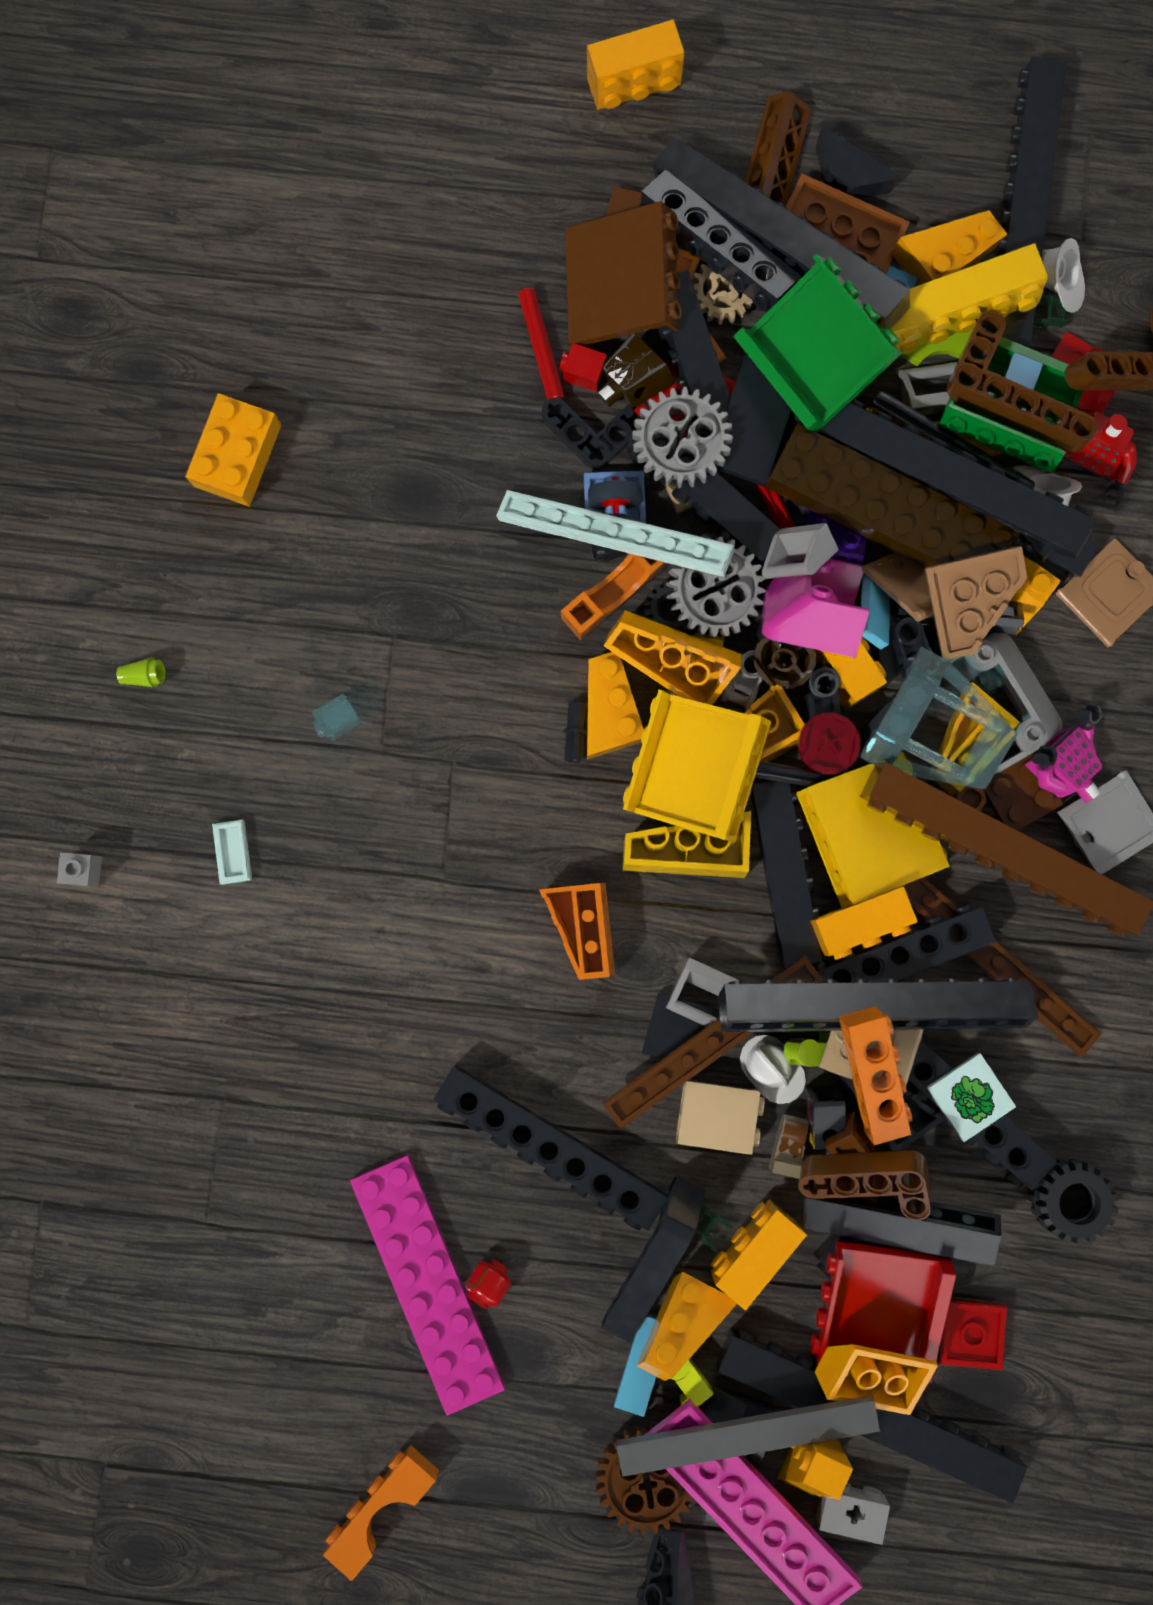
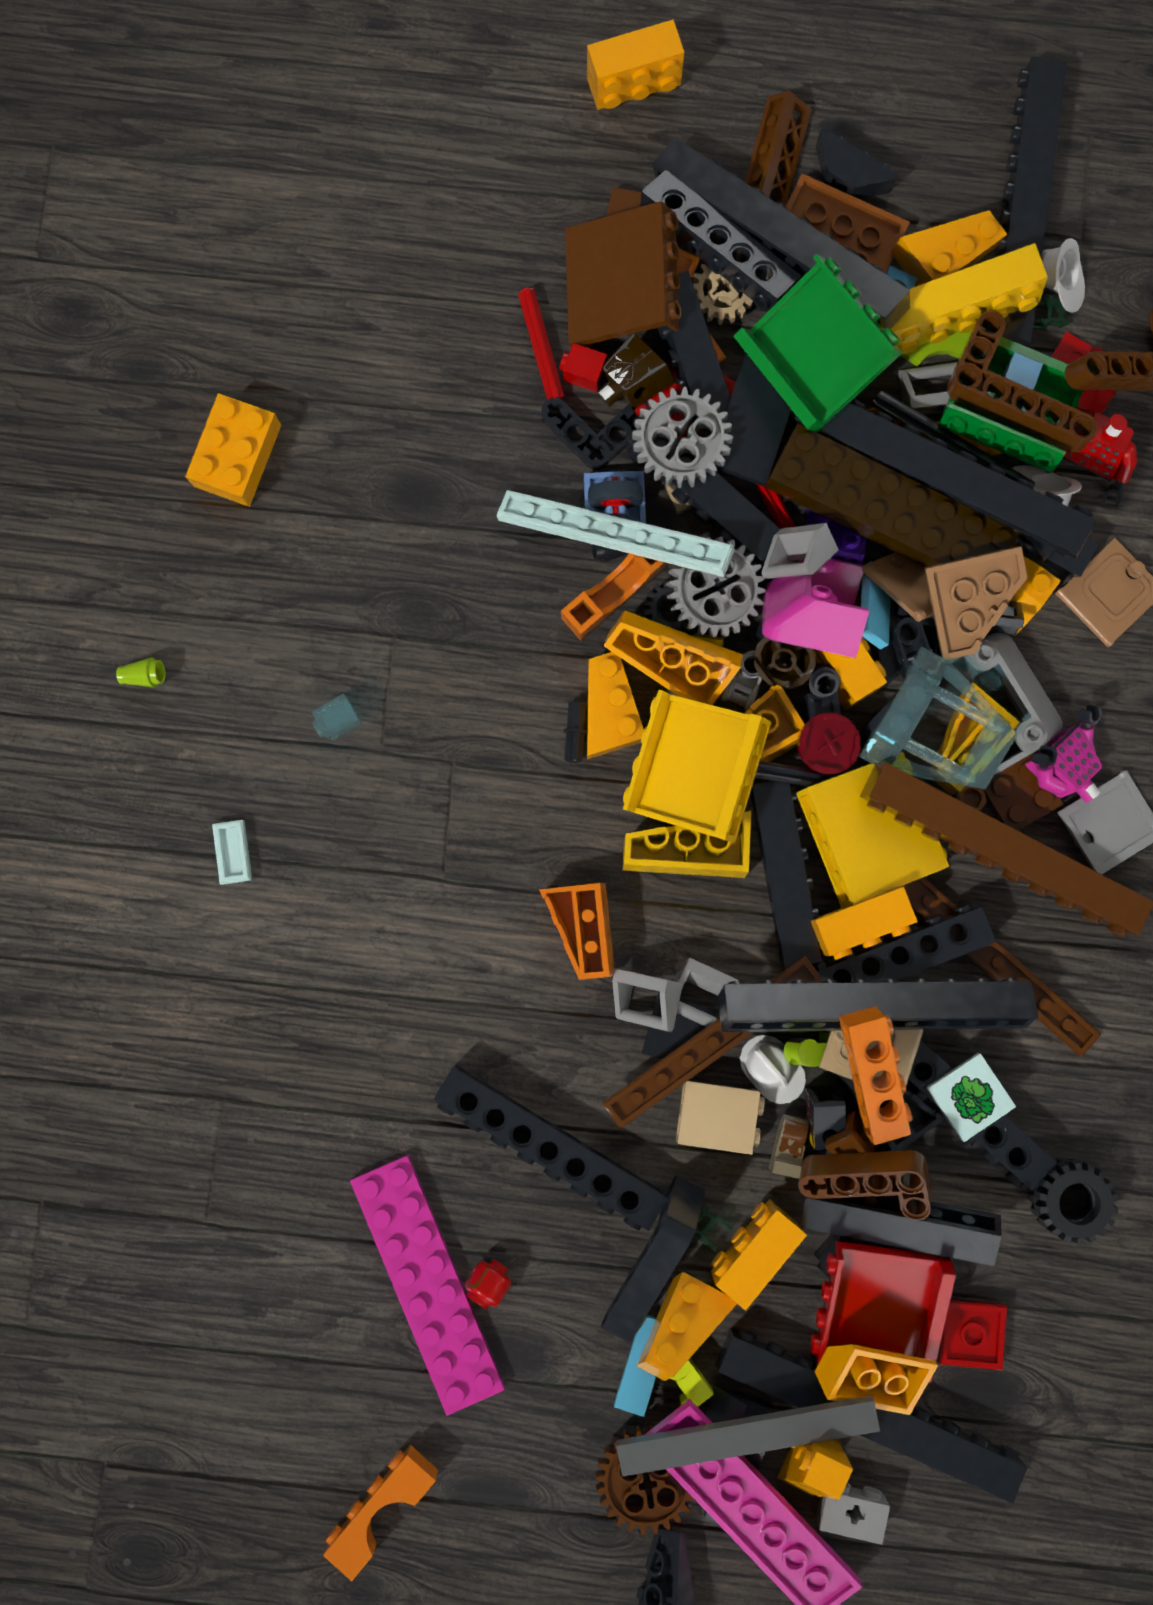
light grey brick [57,853,102,887] -> none
none -> light grey tile [612,969,683,1032]

